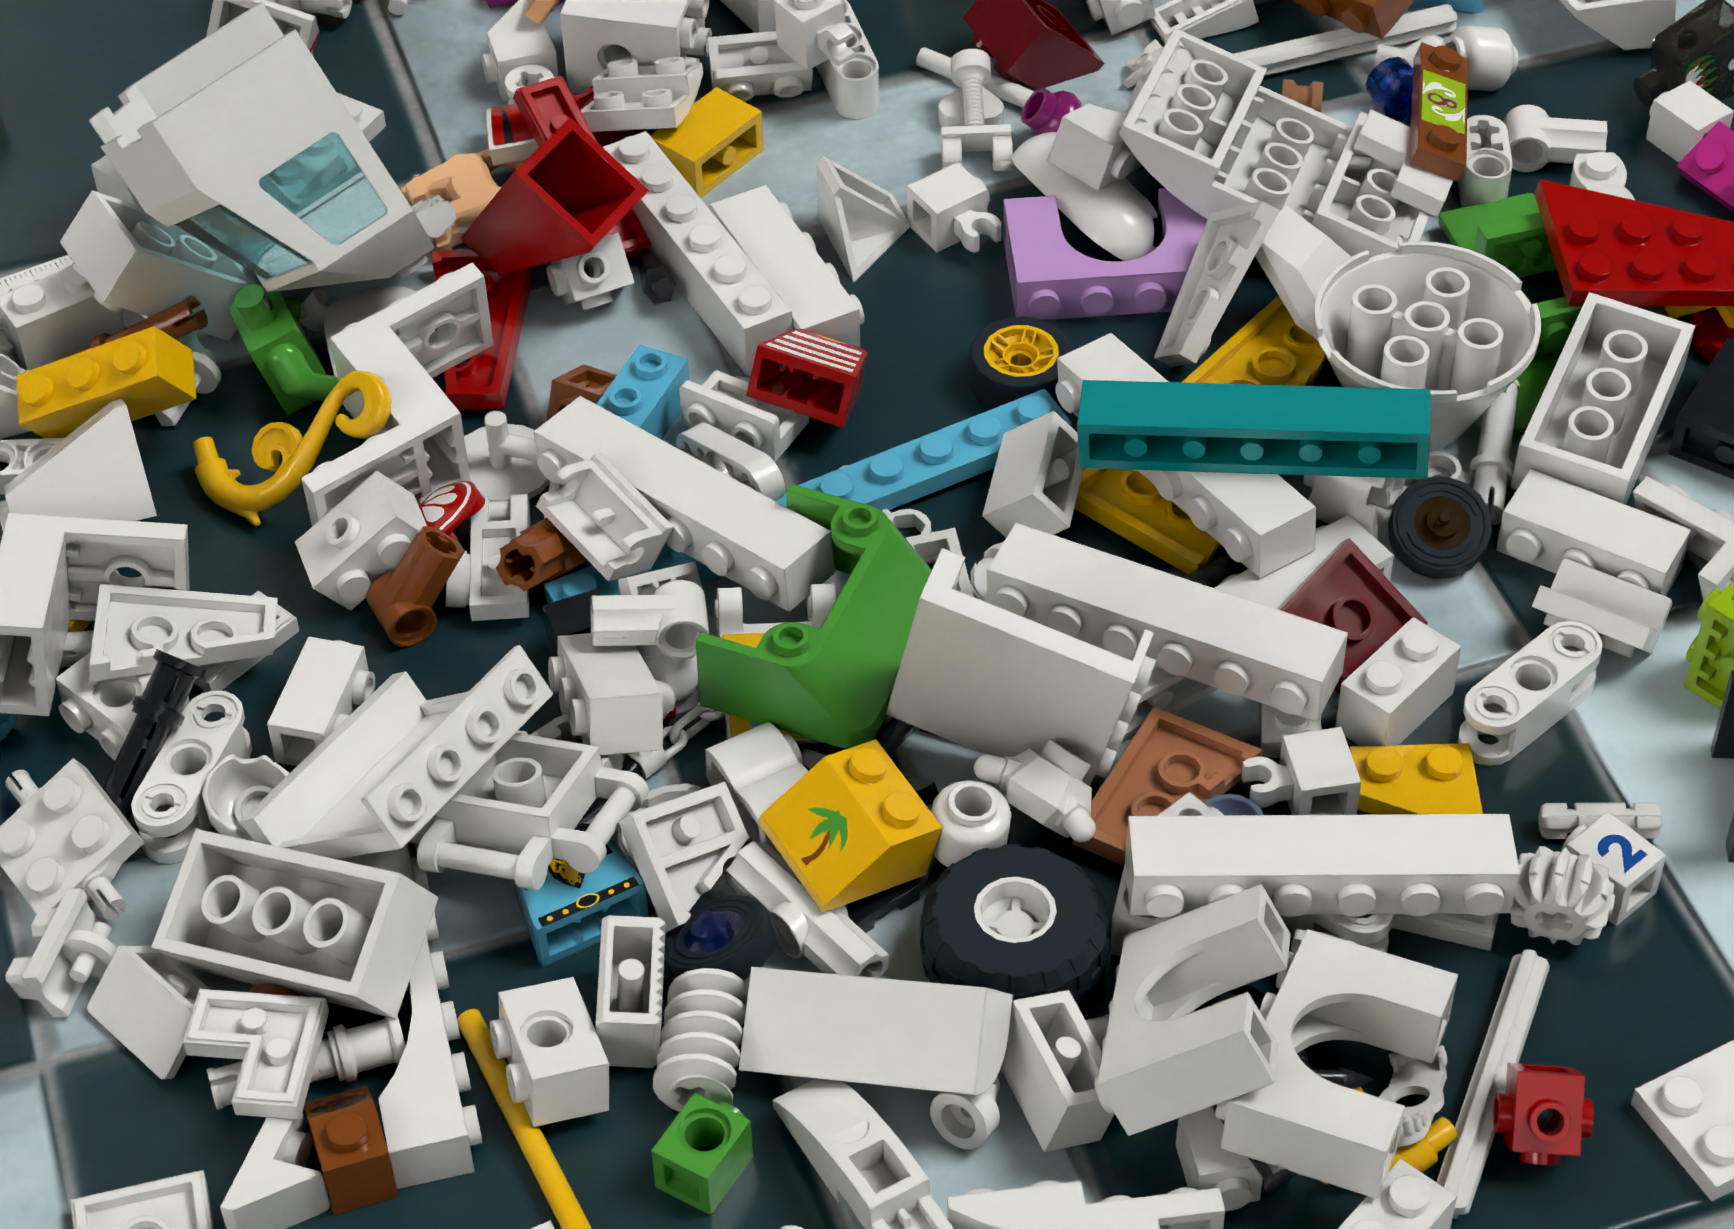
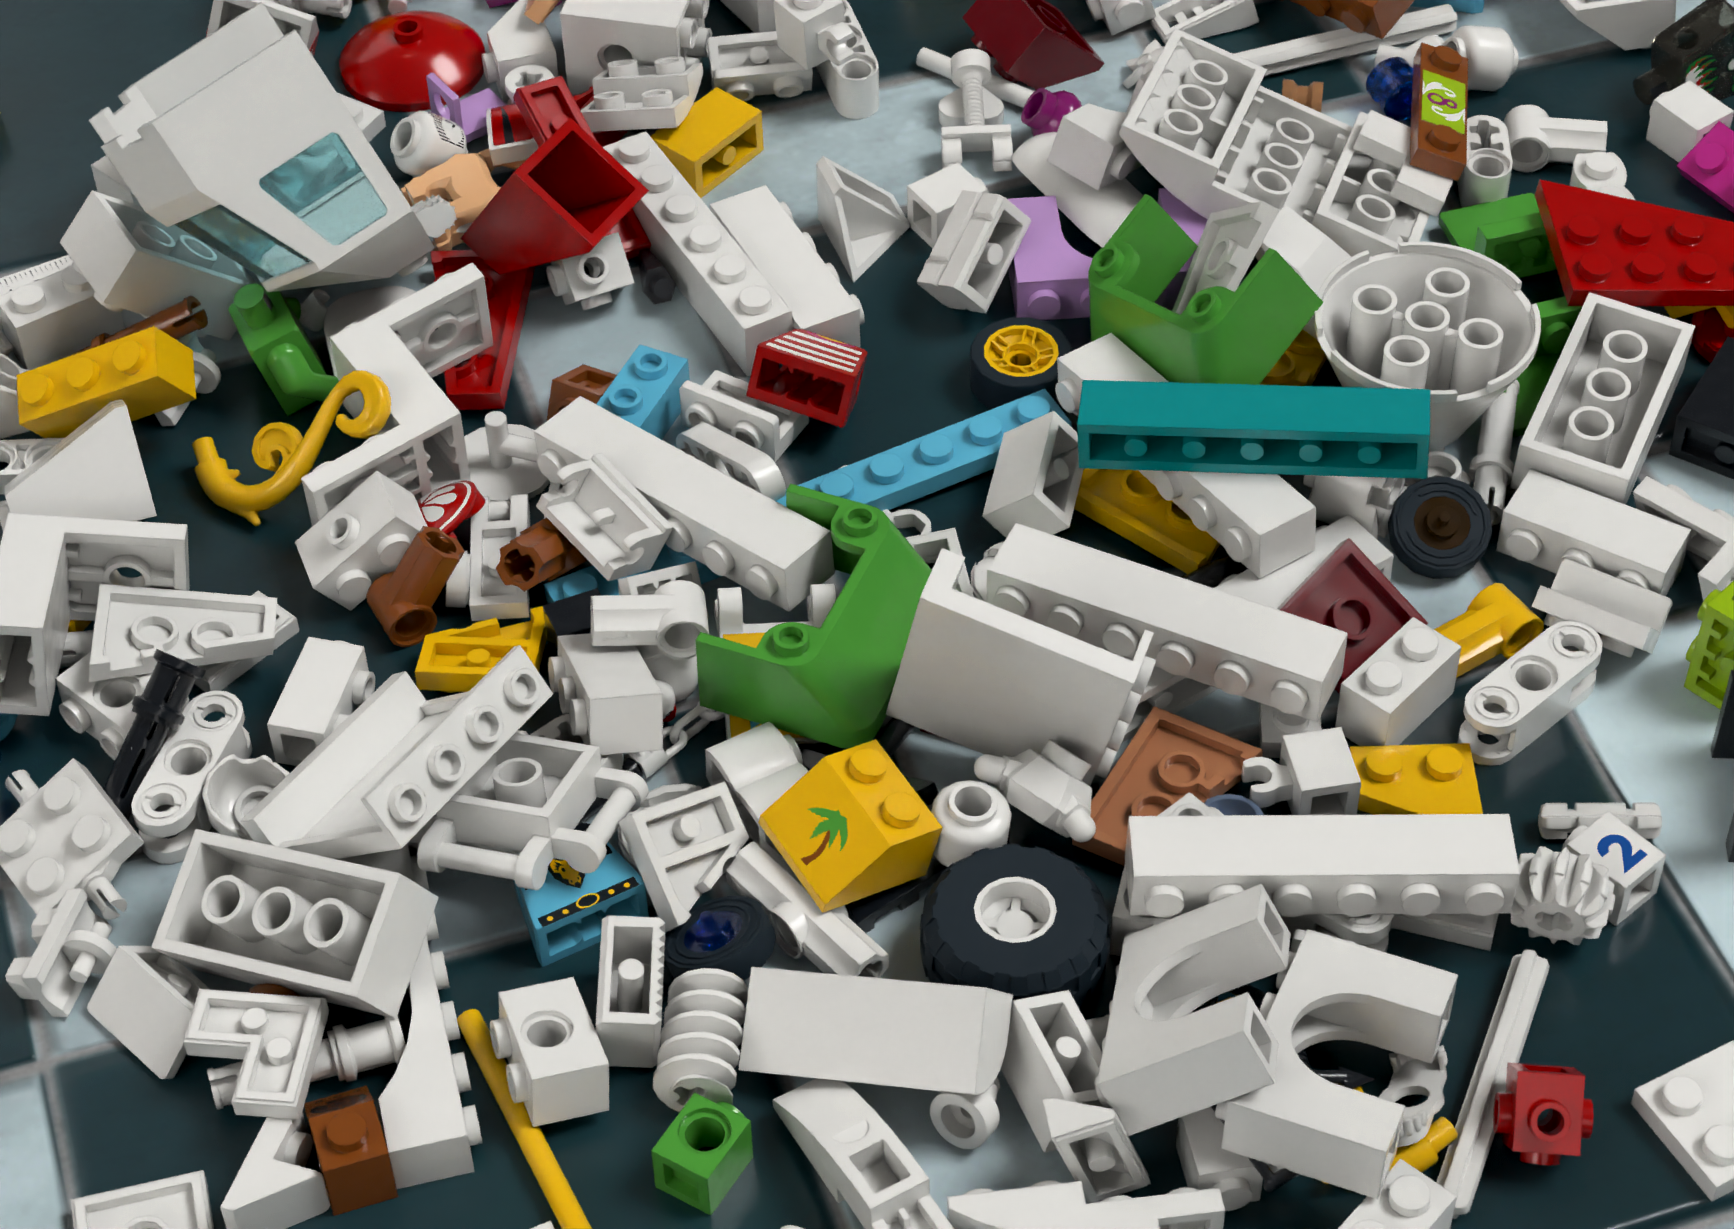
none -> red dish [339,10,485,112]
none -> white head [390,111,468,177]
none -> yellow wing [415,606,547,693]
none -> lavender bracket [426,73,507,143]
none -> white brick [917,190,1031,313]
none -> white slope [1043,1098,1151,1203]
none -> bright green windscreen [1088,194,1323,385]
none -> yellow piece [1434,583,1544,678]

